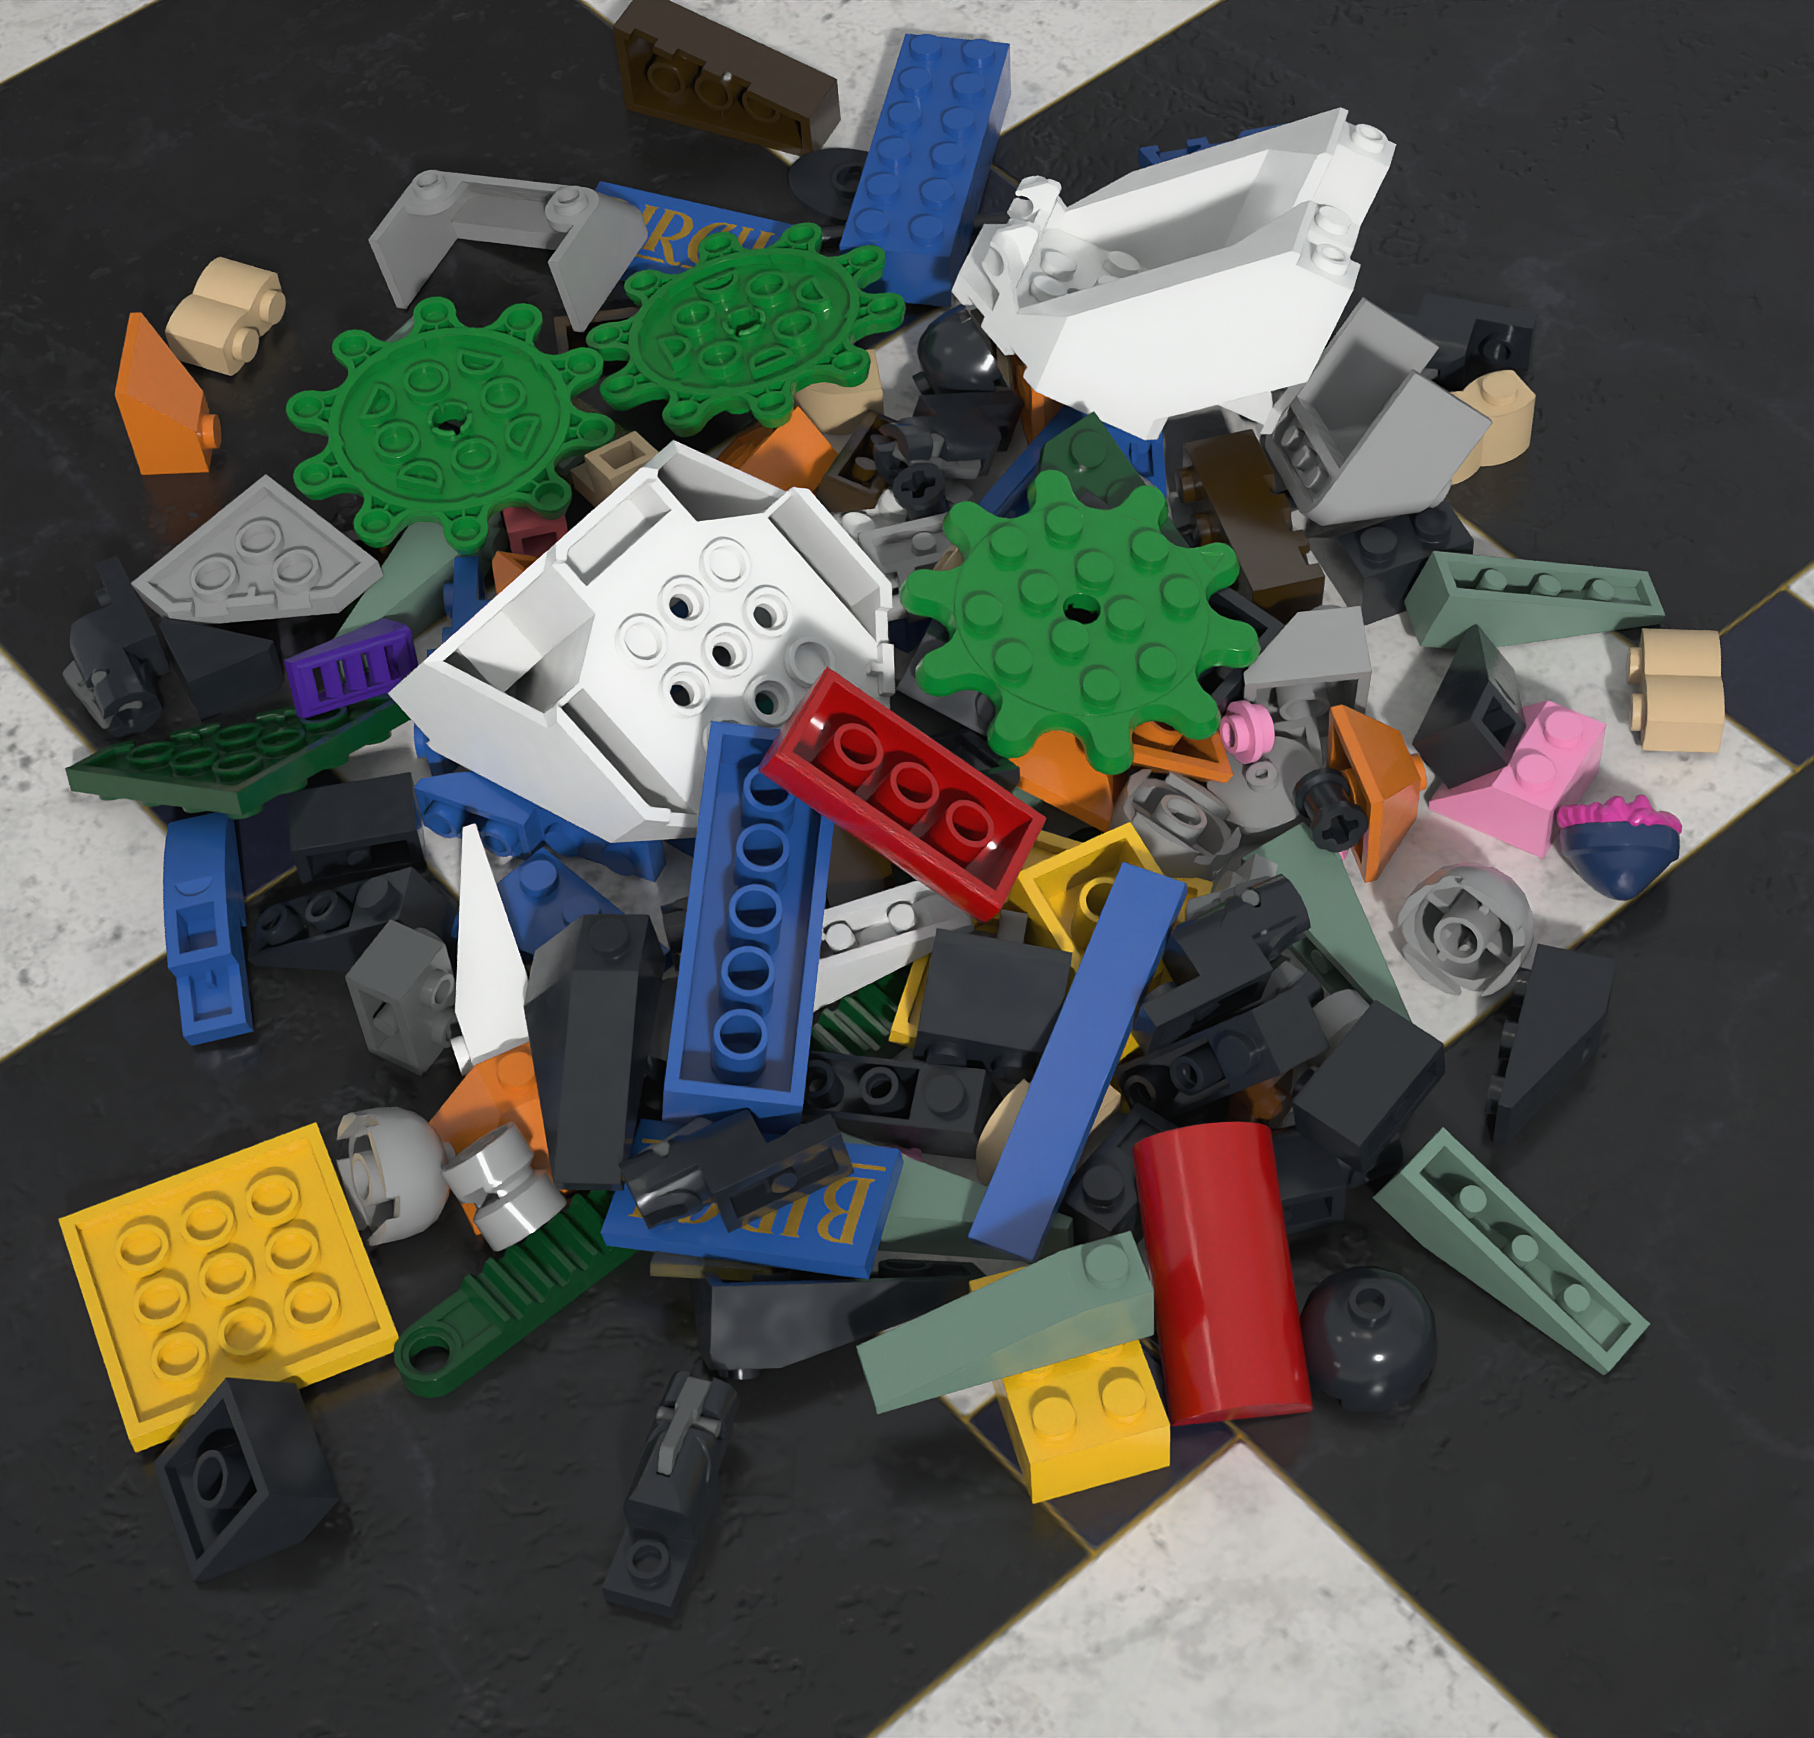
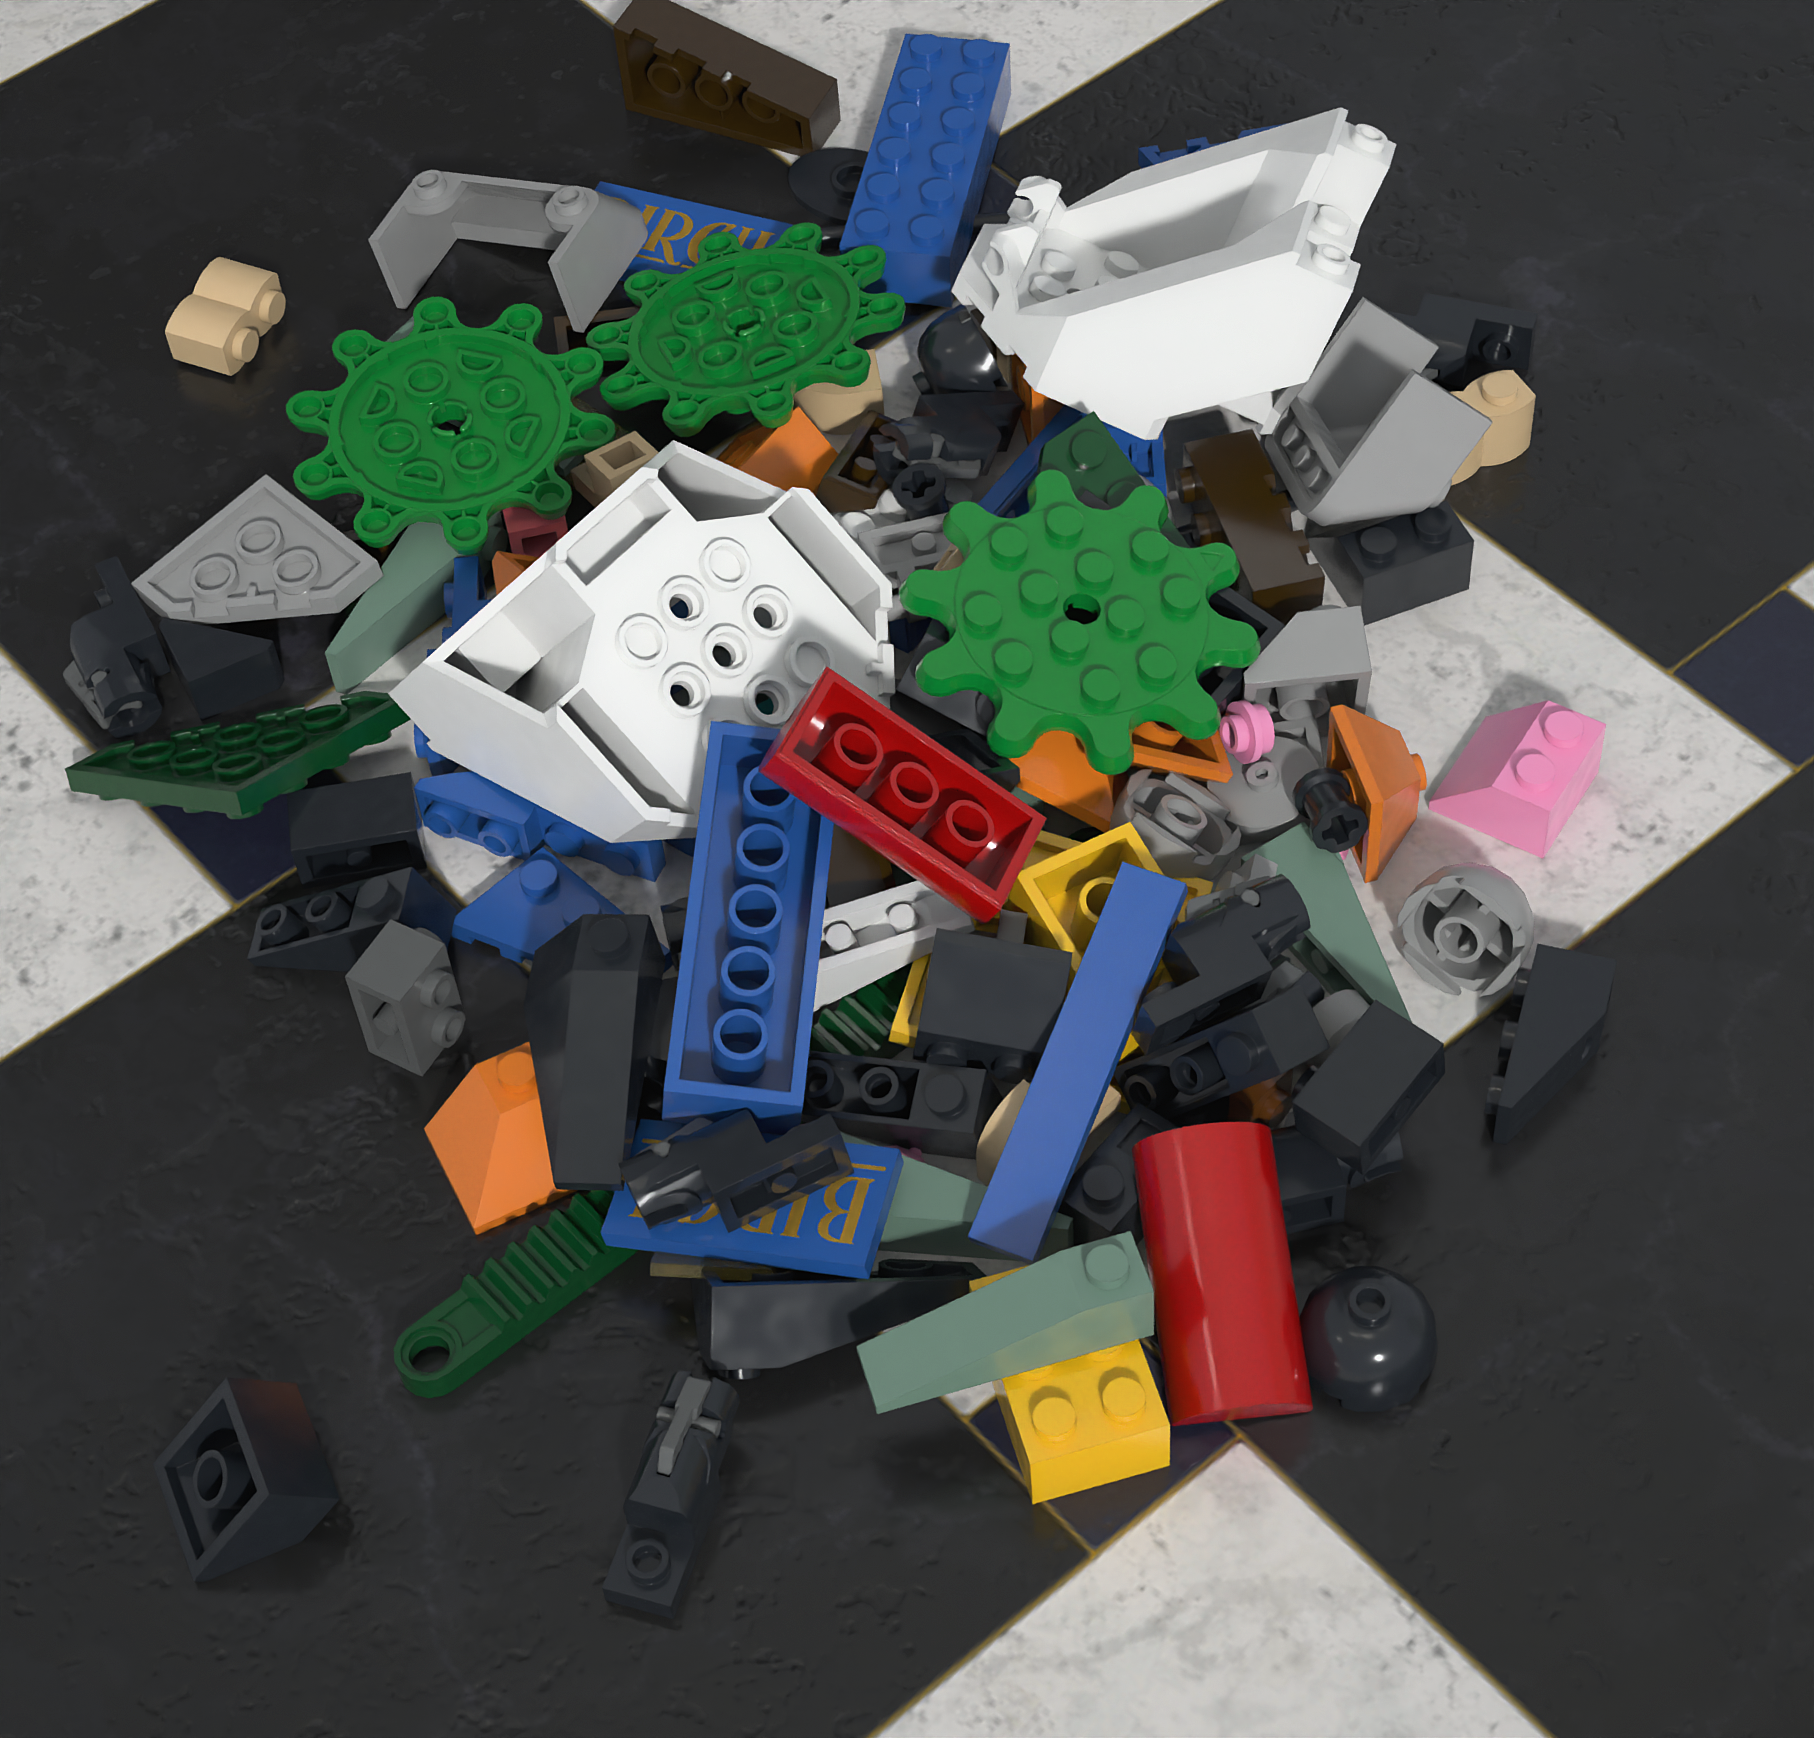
yellow plate [58,1122,399,1453] -> none
orange slope [115,312,221,475] -> none
blue slope [163,812,254,1046] -> none
dark purple slope [284,618,419,719] -> none
light grey cylinder [337,1107,456,1246] -> none
light grey wheel [440,1121,567,1251] -> none
white slope [450,823,529,1077] -> none
sand green slope [1373,1127,1650,1375] -> none
sand green slope [1404,551,1666,649] -> none
black slope [1412,624,1526,789] -> none
dark blue hair [1557,794,1682,901] -> none
tan brick [1626,628,1725,753] -> none

